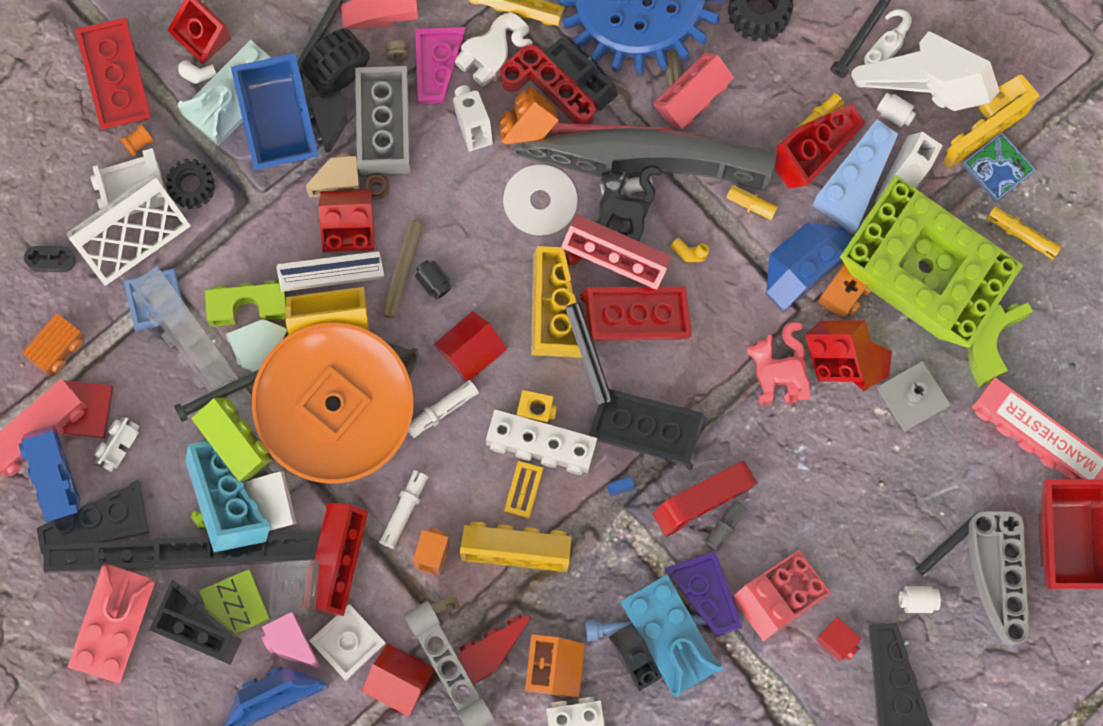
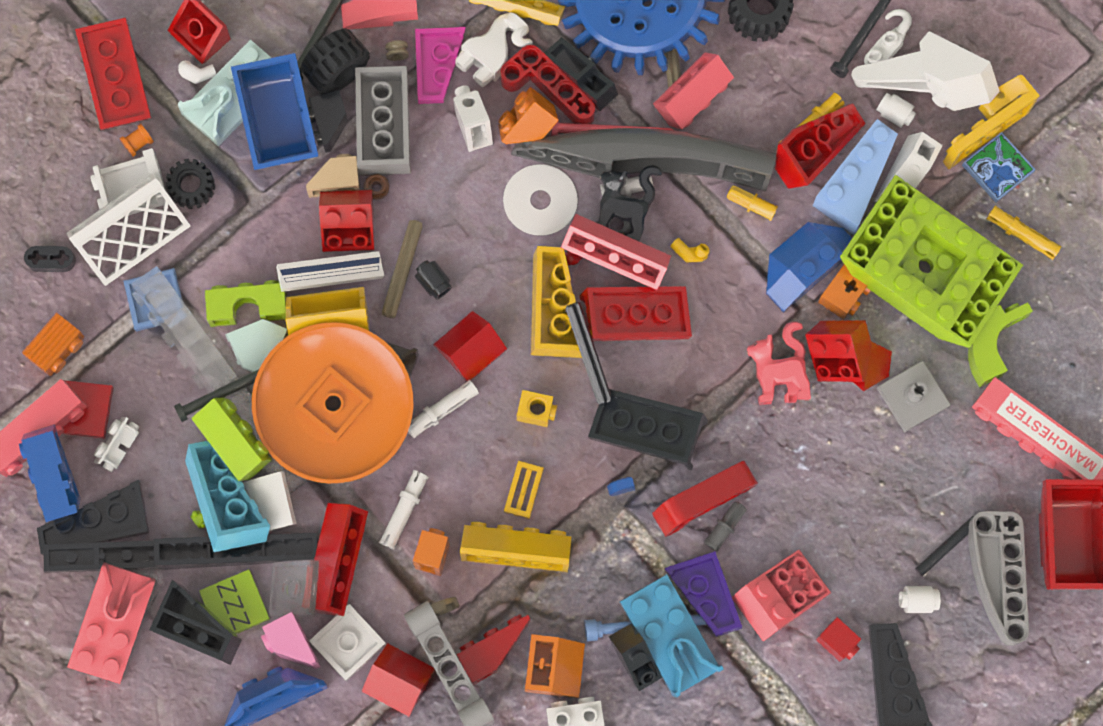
white brick [486,410,597,475] -> none

